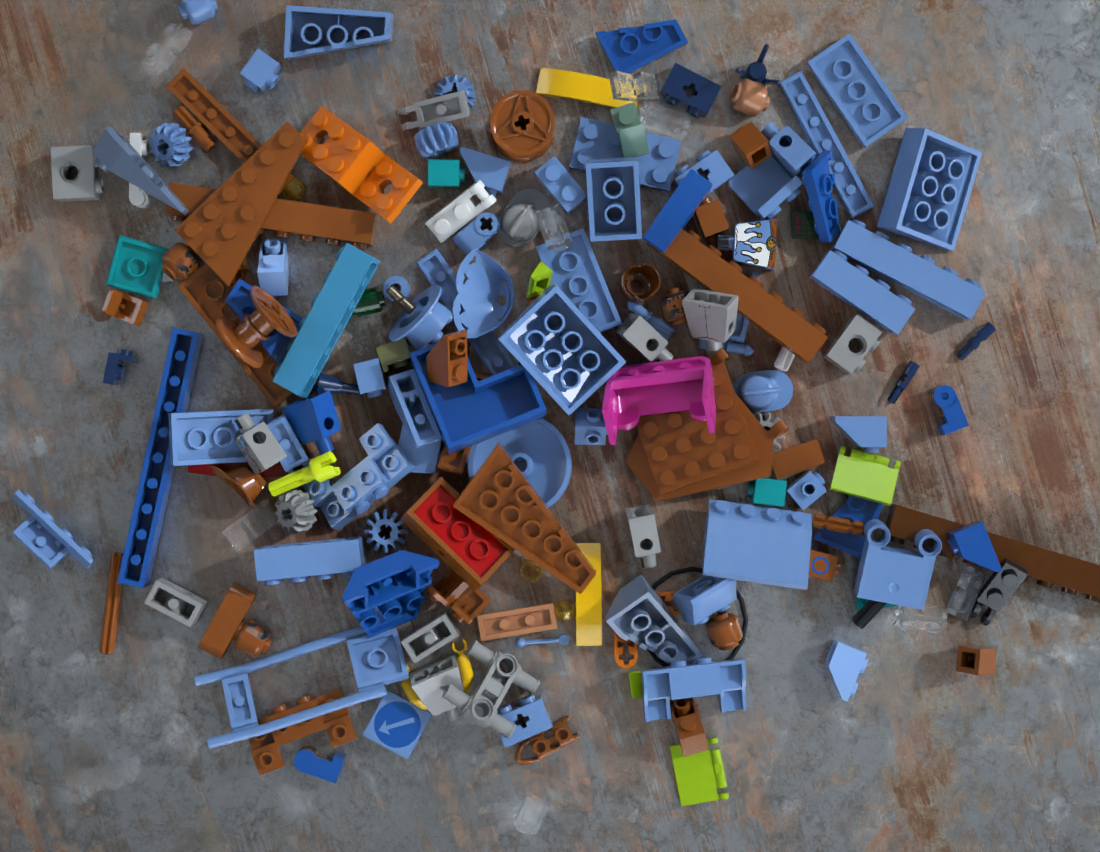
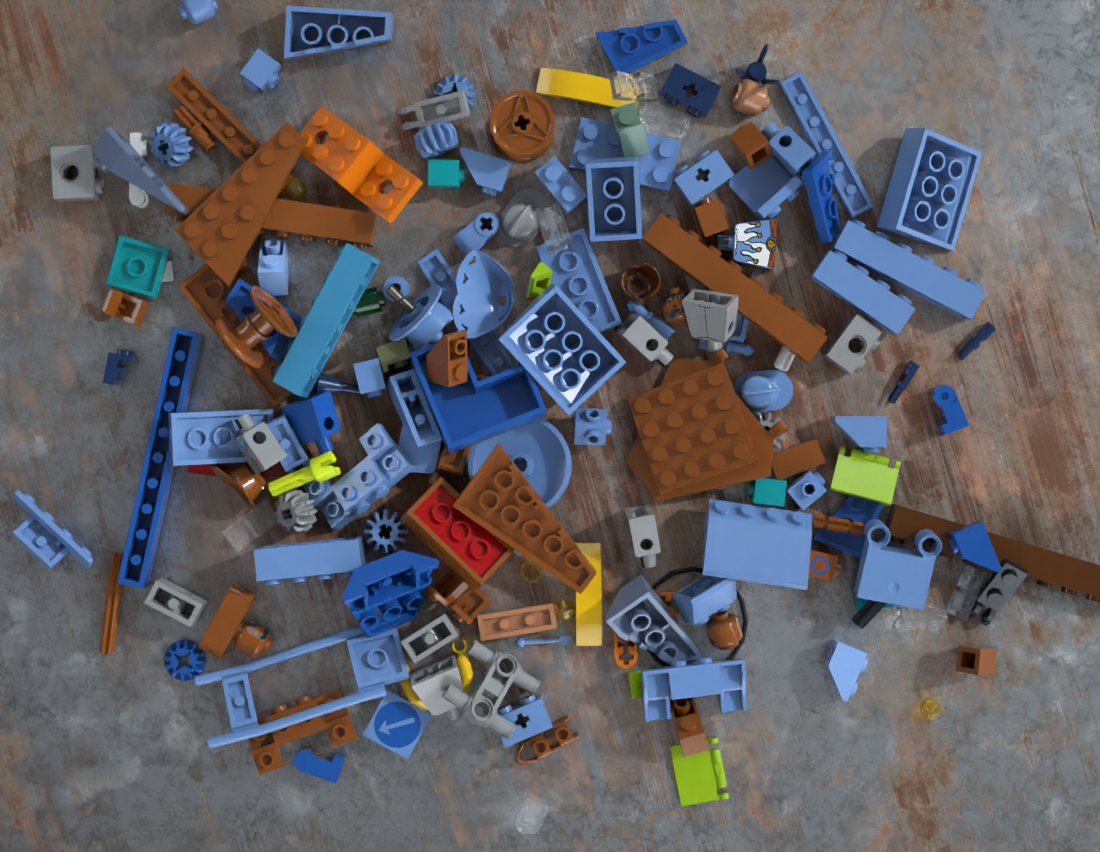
clear hinge [145,21,193,73] -> none
dark orange head [161,242,200,281] -> none
white plate [425,180,497,243] -> none
dark pink windscreen [602,356,716,445] -> none
blue slope [643,169,713,253] -> none
tile [791,212,819,239] -> none
medium blue plate [806,33,908,148] -> none
none -> blue gear [163,640,205,681]
none -> clear yellow hinge [919,698,941,719]

